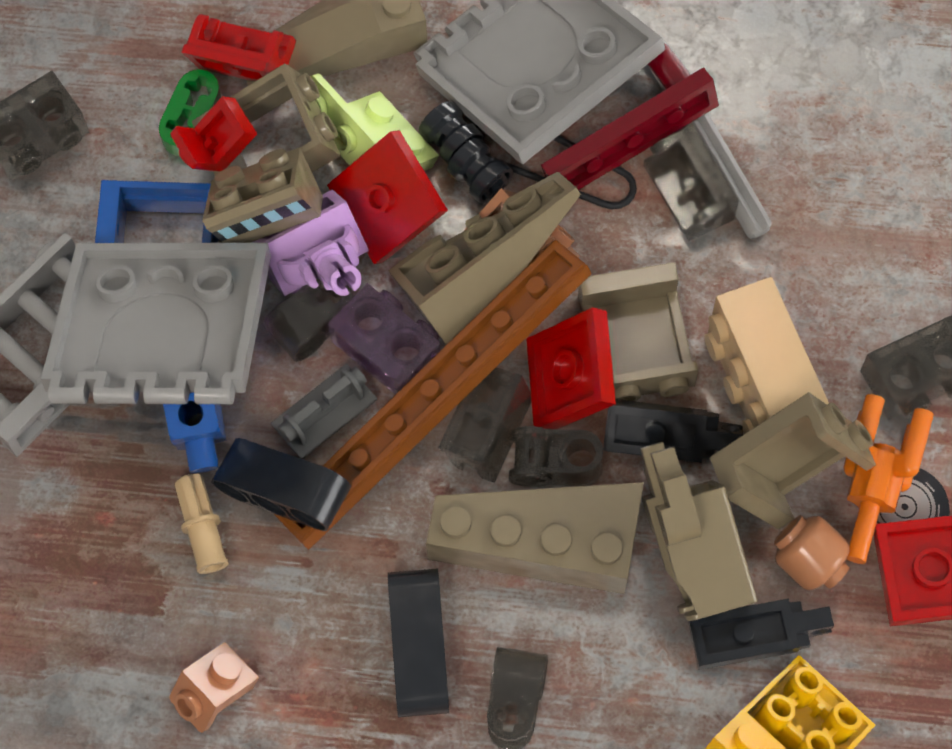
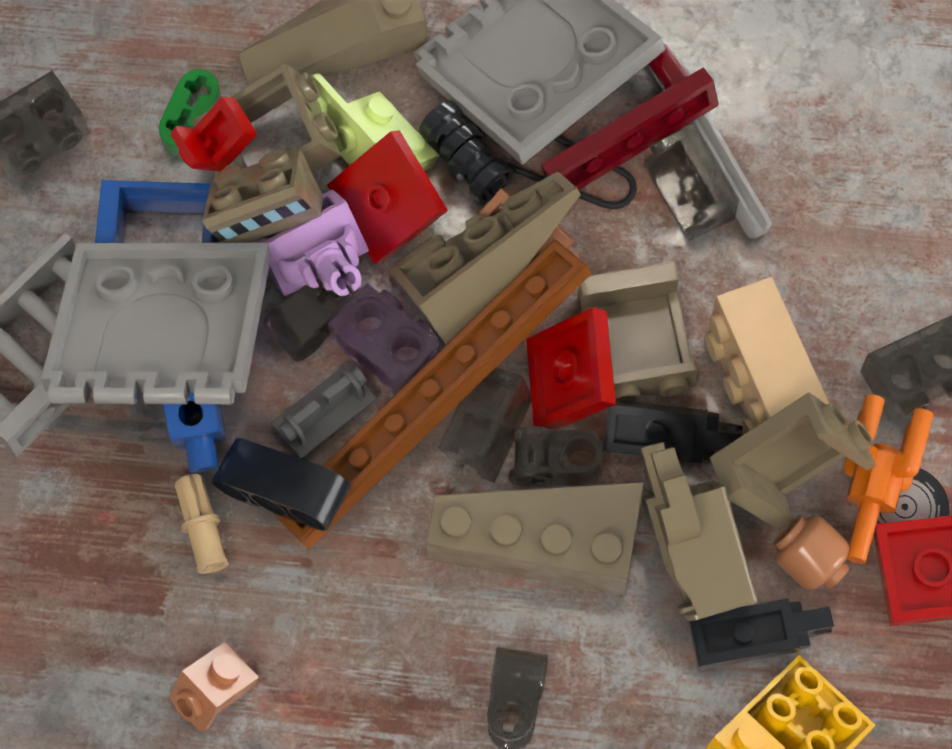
red hinge [181,14,297,82] -> none
black beam [388,568,449,718] -> none

